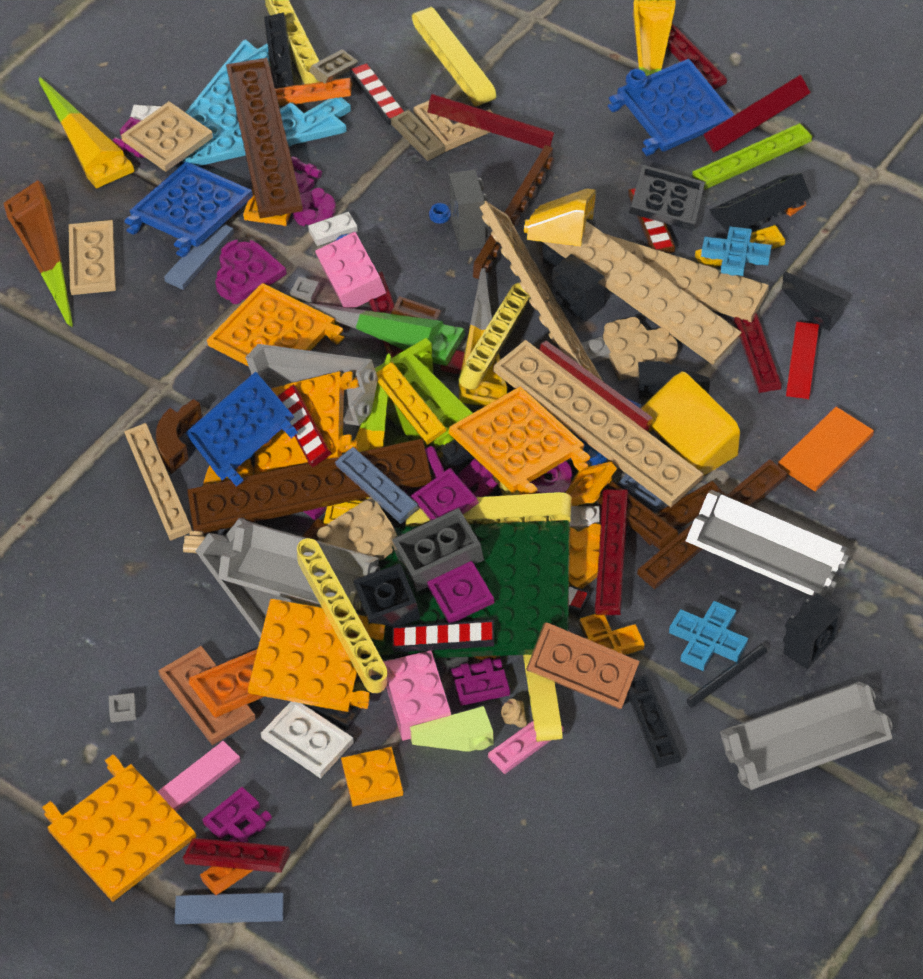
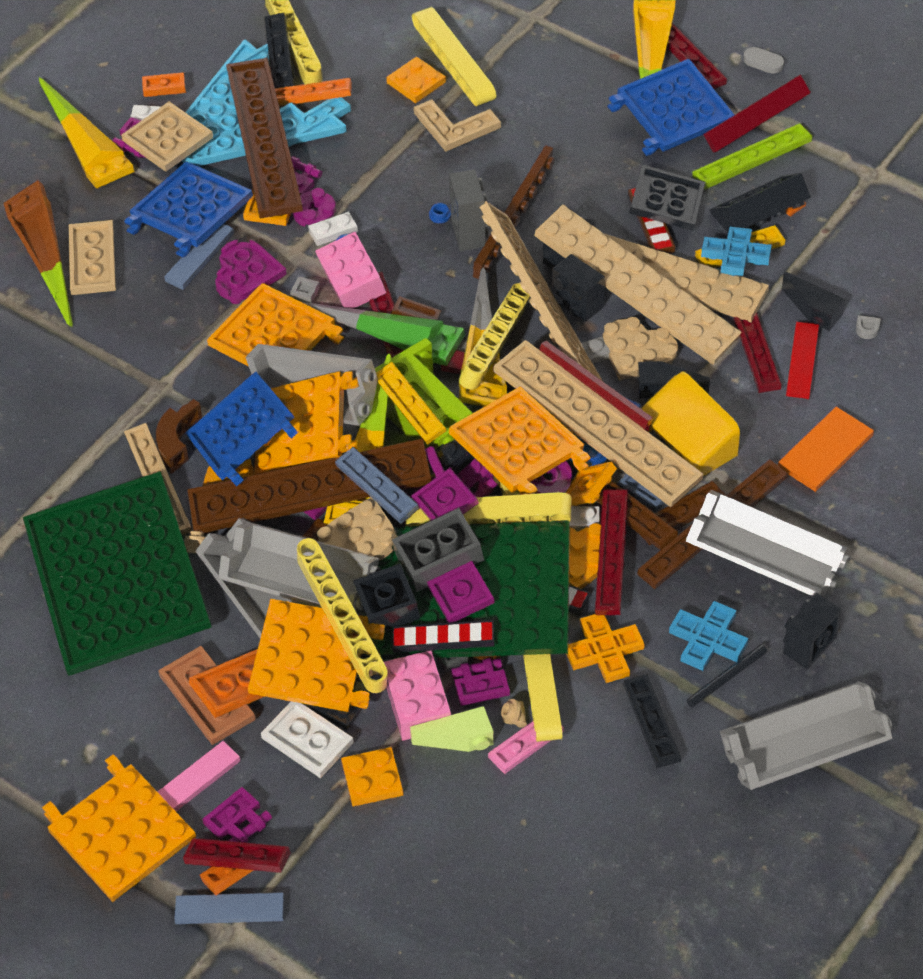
light grey plate [109,693,136,723] -> none
tile [277,384,332,467] -> none
dark tan plate [309,49,358,84] -> none
tile [349,62,405,125] -> none
dark tan plate [391,110,445,161] -> none
dark red tile [427,94,554,149] -> none
yellow windscreen [524,189,596,246] -> none
nougat plate [526,622,640,709] -> none
blue plate [626,69,647,89] -> none
none -> dark green plate [23,471,212,676]
none -> orange plate [142,72,186,97]
none -> light orange plate [386,56,446,103]
none -> light grey tile [744,47,784,74]
none -> light grey tile [856,315,881,339]

